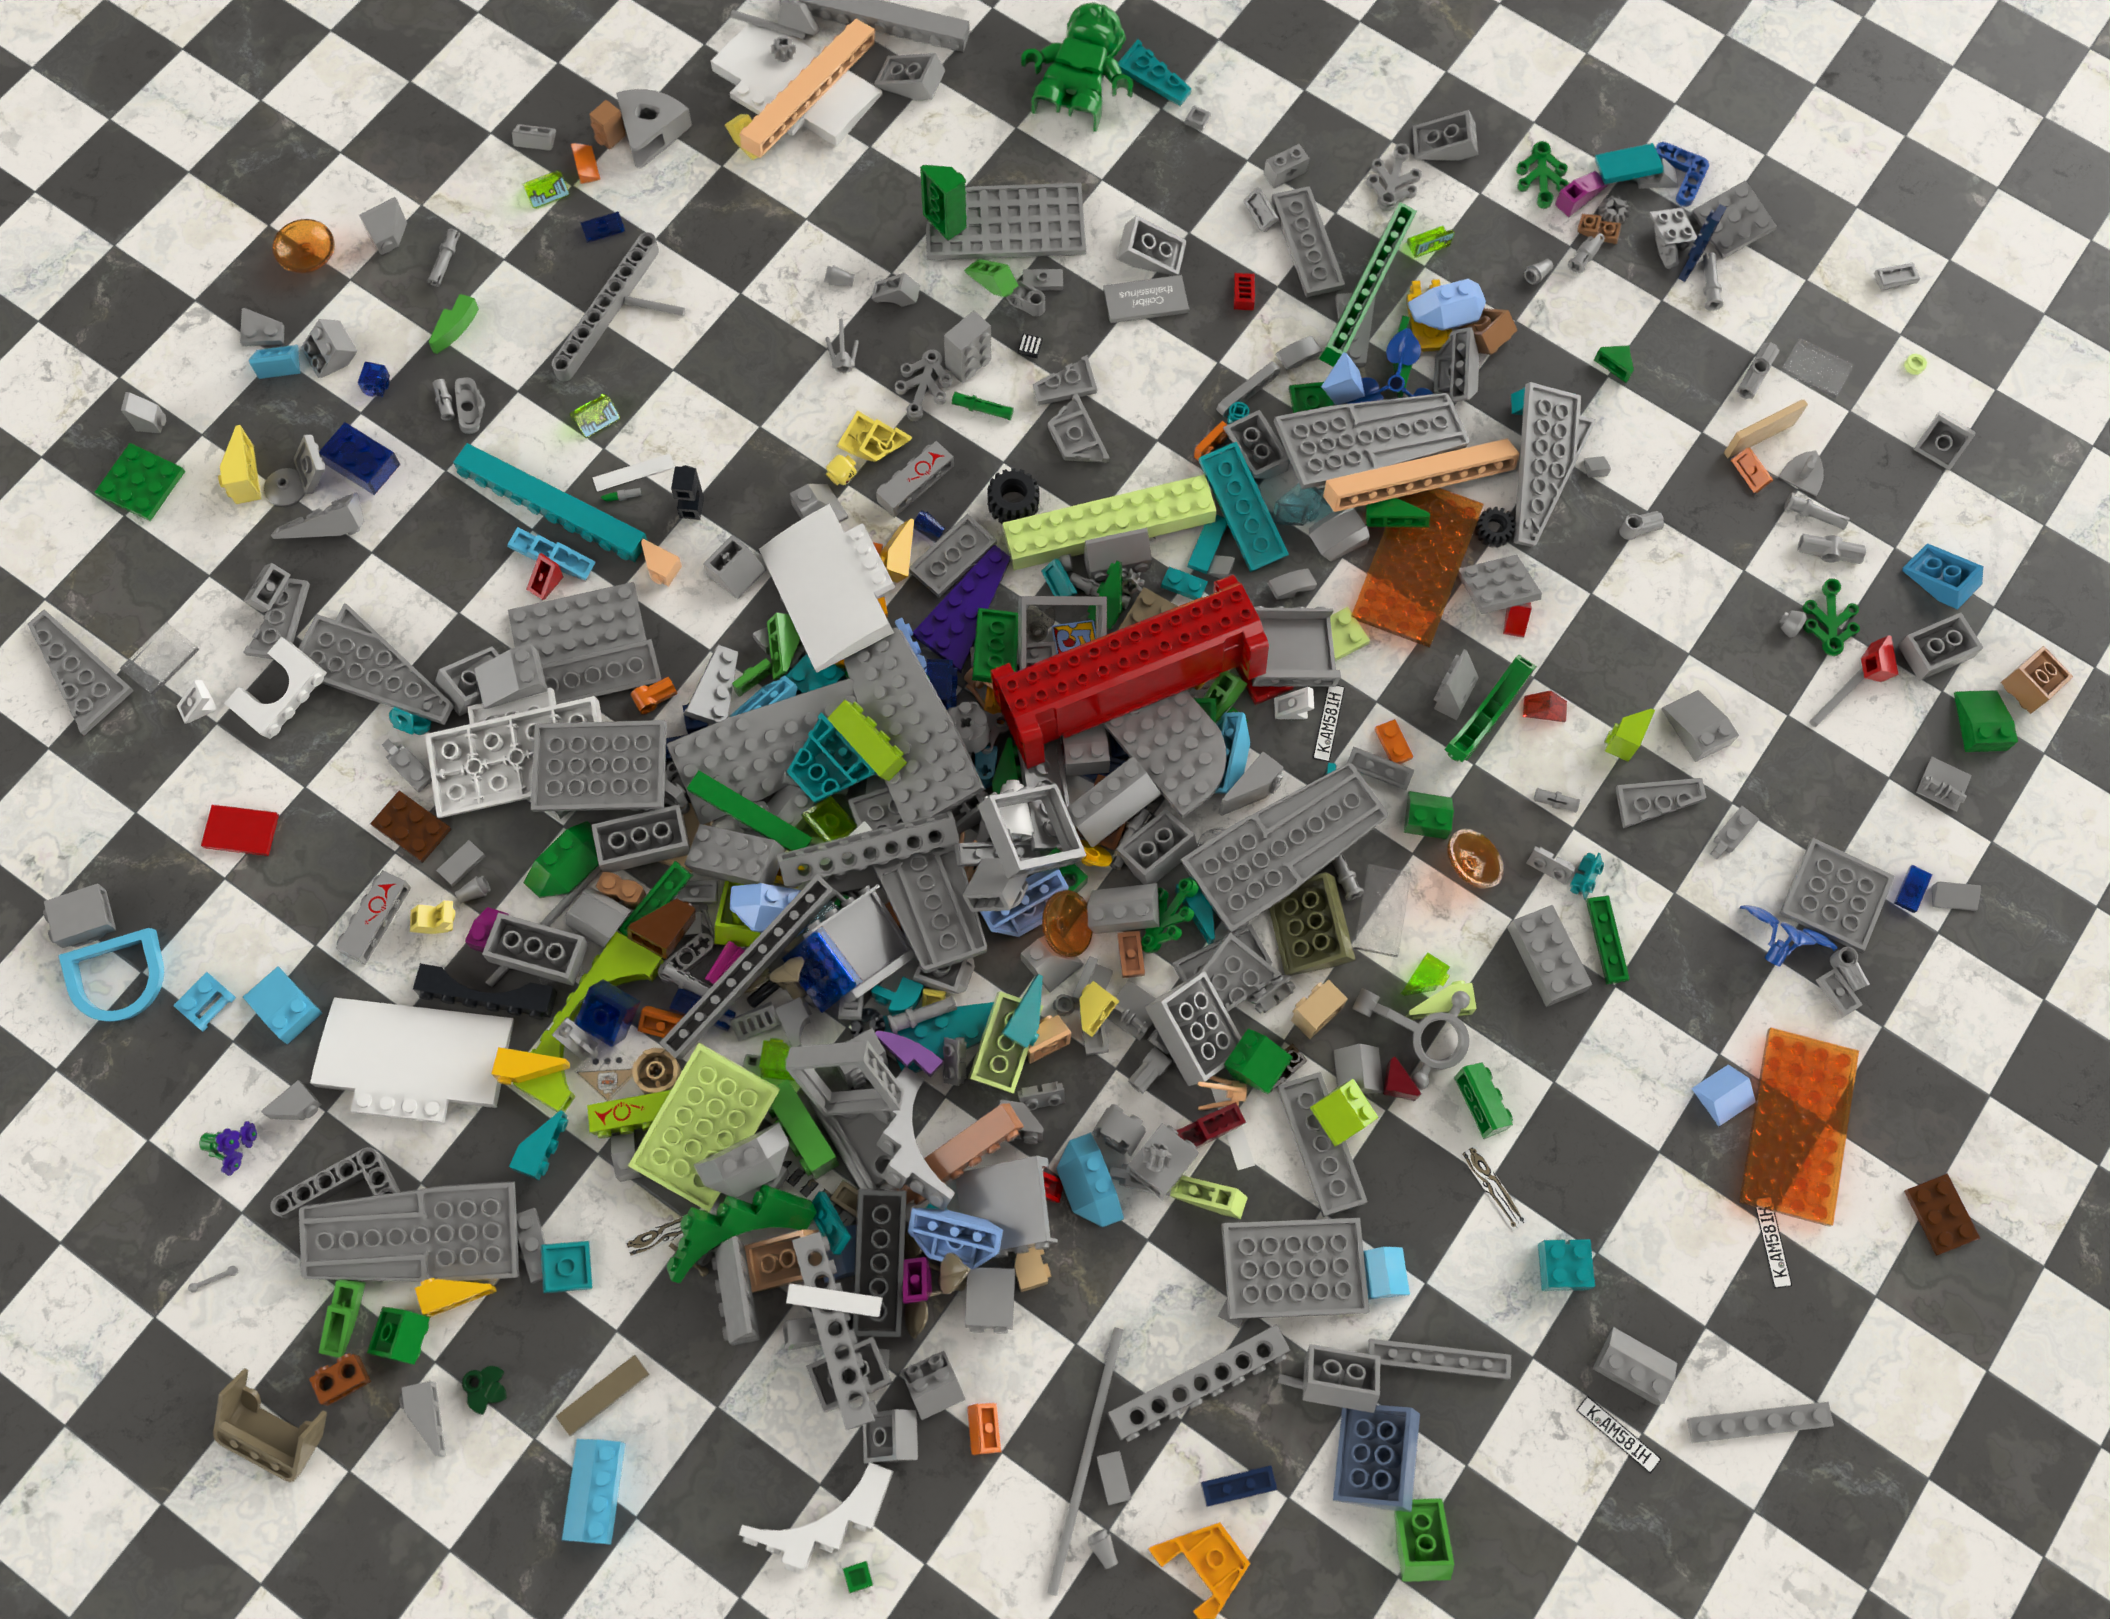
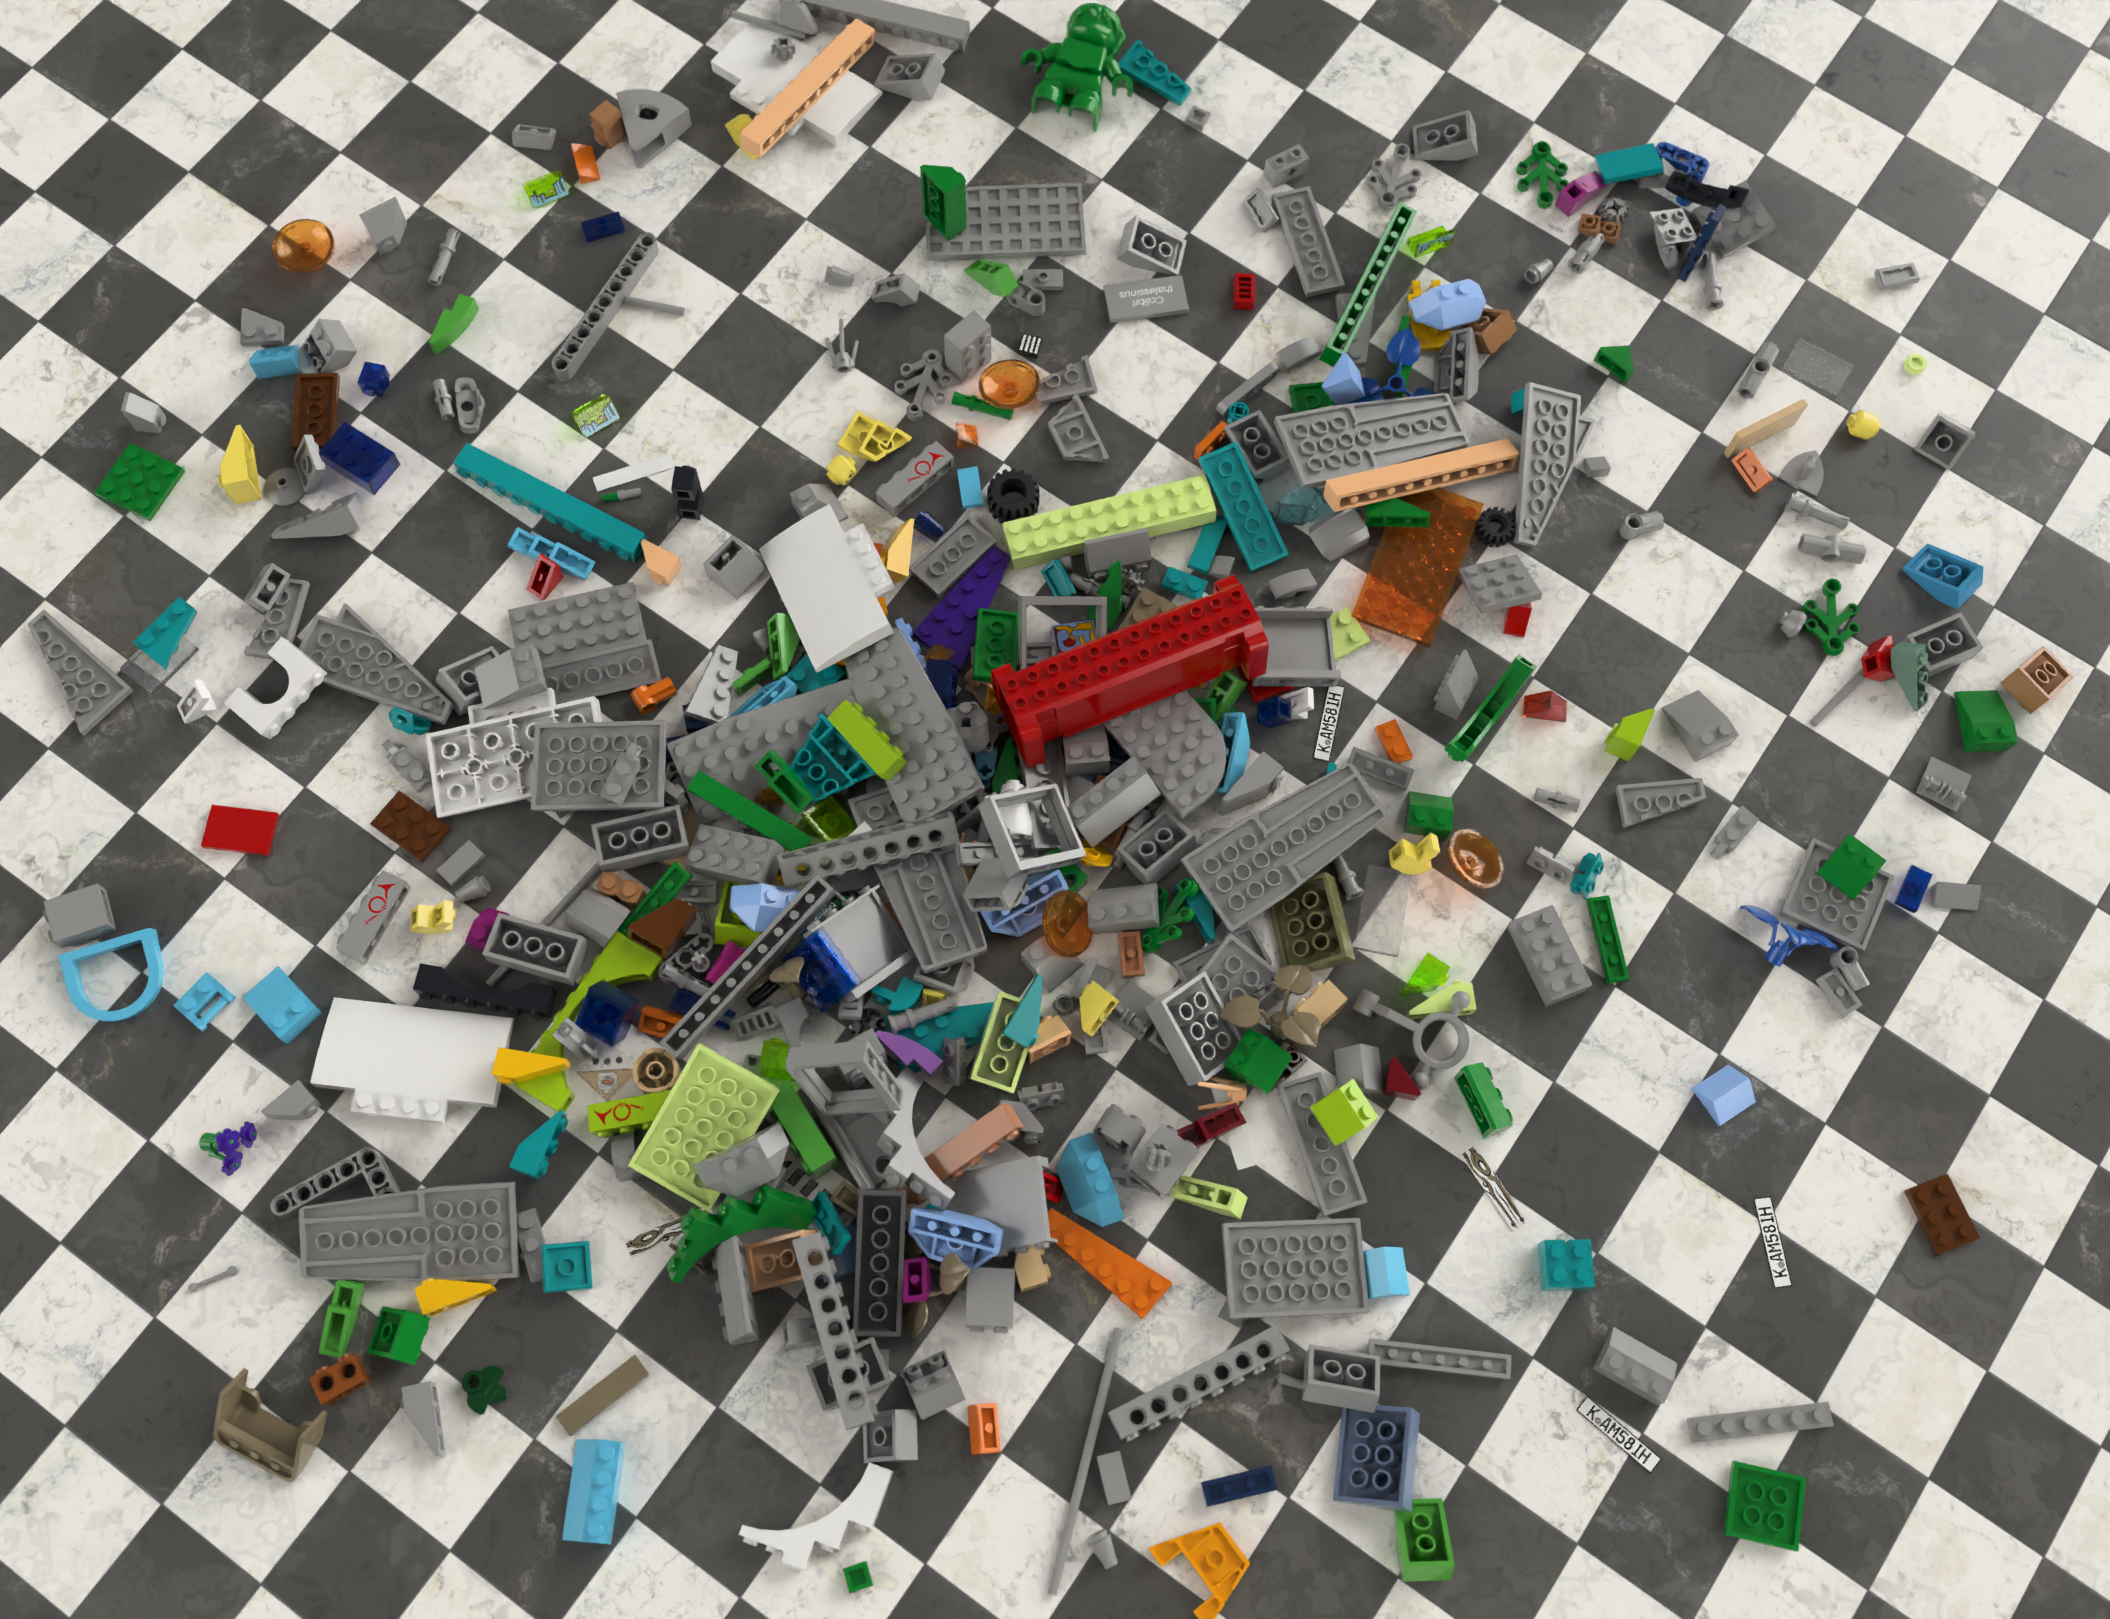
green wedge [523,821,599,898] -> none
white sticker [786,1284,882,1317] -> none
clear smoke plate [1026,605,1056,642] -> none
light grey piece [1128,1047,1173,1094] -> none
clear orange plate [1739,1027,1859,1227] -> none
none -> teal wing [133,596,197,670]
none -> reddish brown plate [291,373,340,451]
none -> light grey hinge [599,742,642,805]
none -> light grey axle [691,951,711,976]
none -> green slope [754,749,814,814]
none -> clear orange slope [755,787,783,805]
none -> clear orange slope [924,644,954,667]
none -> clear orange slope [956,422,978,447]
none -> medium azure slope [957,466,984,509]
none -> clear orange dish [979,359,1040,409]
none -> orange wing [1048,1208,1173,1320]
none -> dark tan plant [1220,965,1320,1048]
none -> clear blue brick [1257,696,1291,728]
none -> light yellow brick [1388,833,1440,875]
none -> black slope [1665,171,1749,209]
none -> green plate [1723,1461,1806,1552]
none -> green slope [1817,833,1887,900]
none -> light yellow head [1847,410,1880,440]
none -> sand green slope [1891,642,1928,711]

